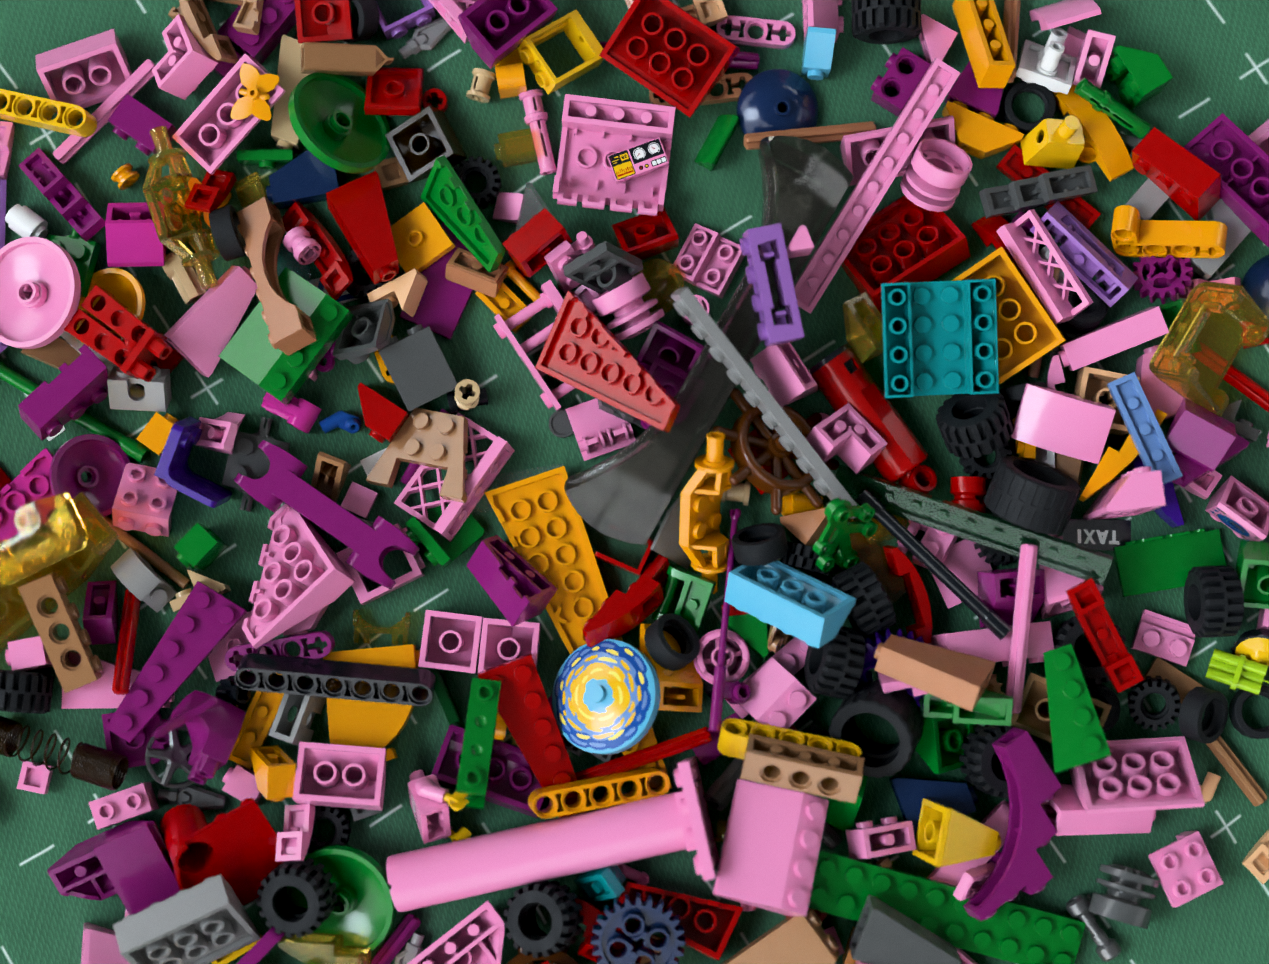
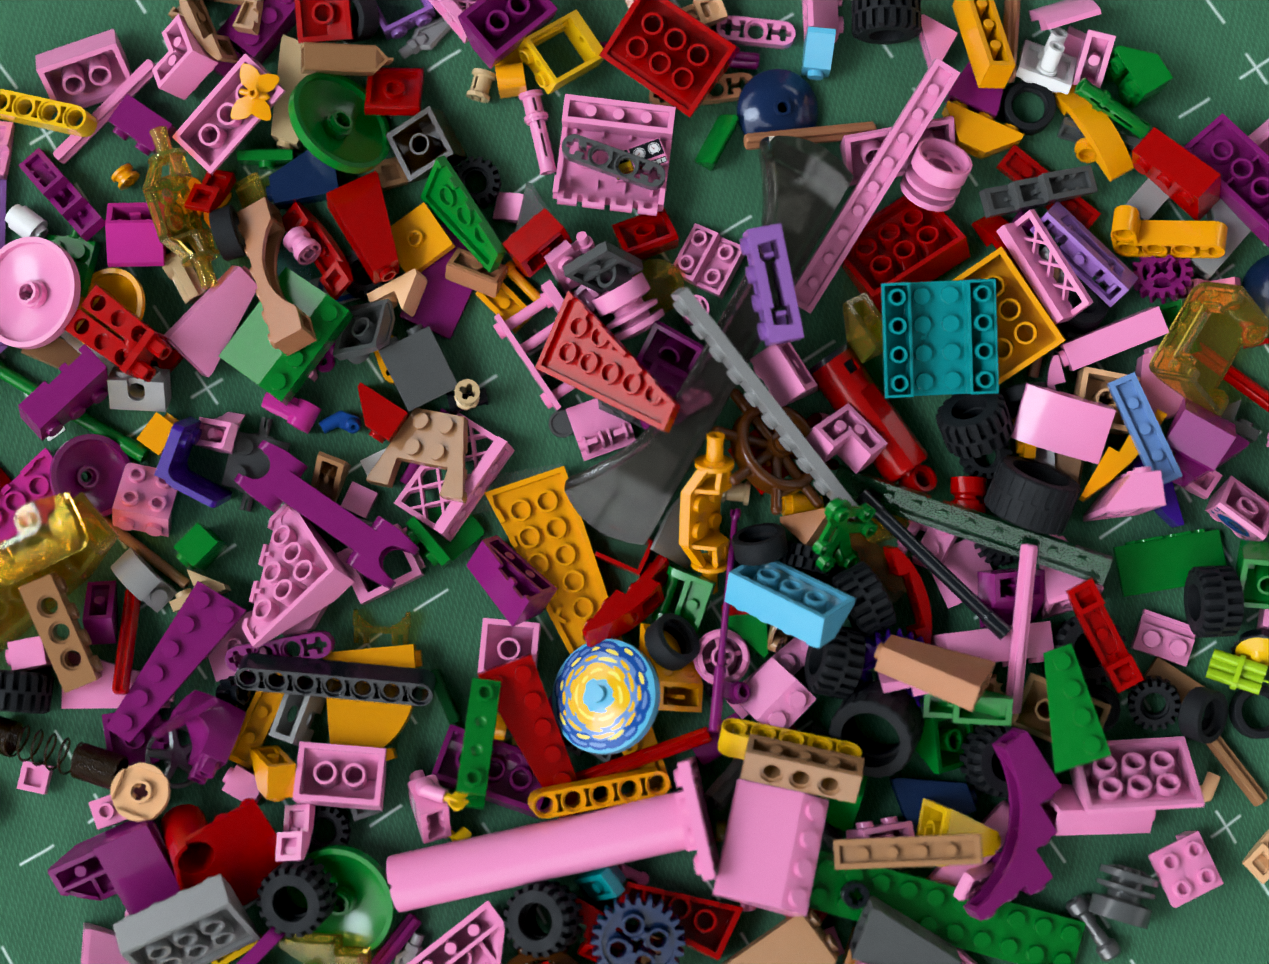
flat silver piece [158,785,225,810] -> none
bright pink brick [418,610,484,674] -> none
red bush [422,88,448,112] -> none
clear yellow brick [494,128,537,168] -> none
bright pink slope [786,225,814,259] -> none
magenta brick [870,47,931,117] -> none
yellow torso [1020,115,1085,169] -> none
black sticker [1063,518,1131,551] -> none
none -> light nougat plate [110,763,171,822]
none -> dark grey beam [562,134,665,190]
none -> clear pink plate [678,388,713,415]
none -> medium nougat plate [833,833,984,870]
none -> black bush [840,880,869,909]

